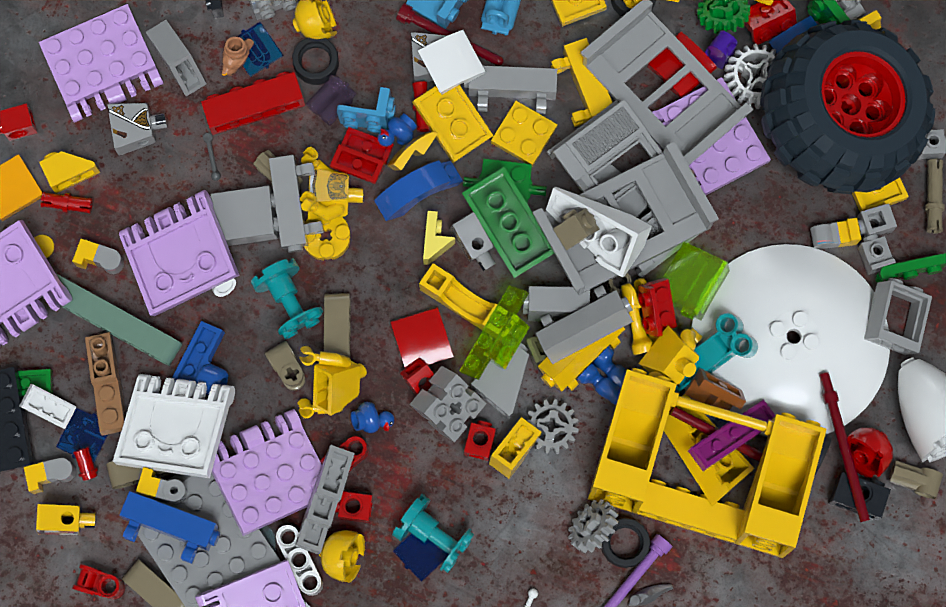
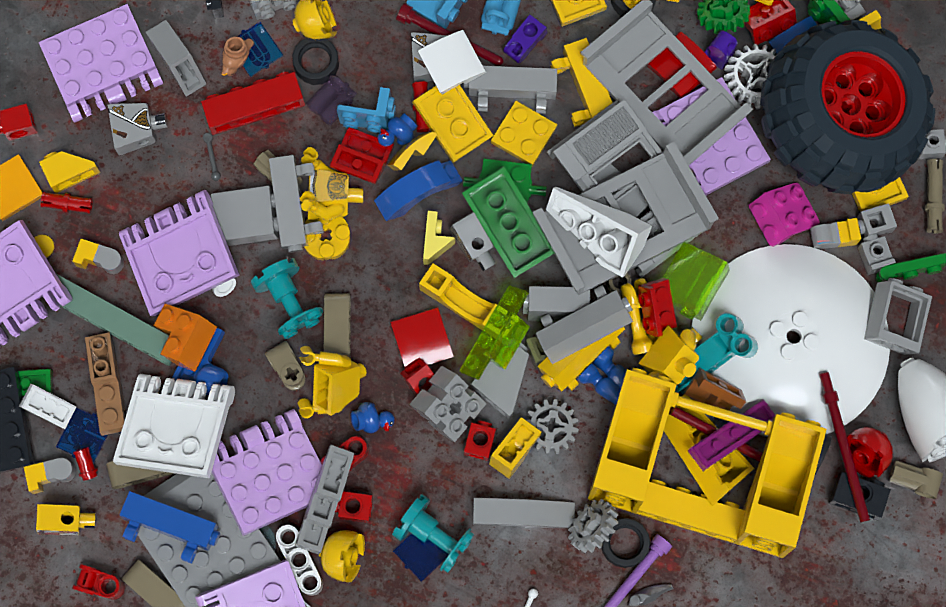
leg [136,467,187,505] -> none
dark tan brick [553,208,600,250] -> none
none -> orange brick [154,304,217,372]
none -> light grey slope [473,498,575,528]
none -> dark purple leg [503,14,548,63]
none -> dark pink bracket [748,183,820,247]

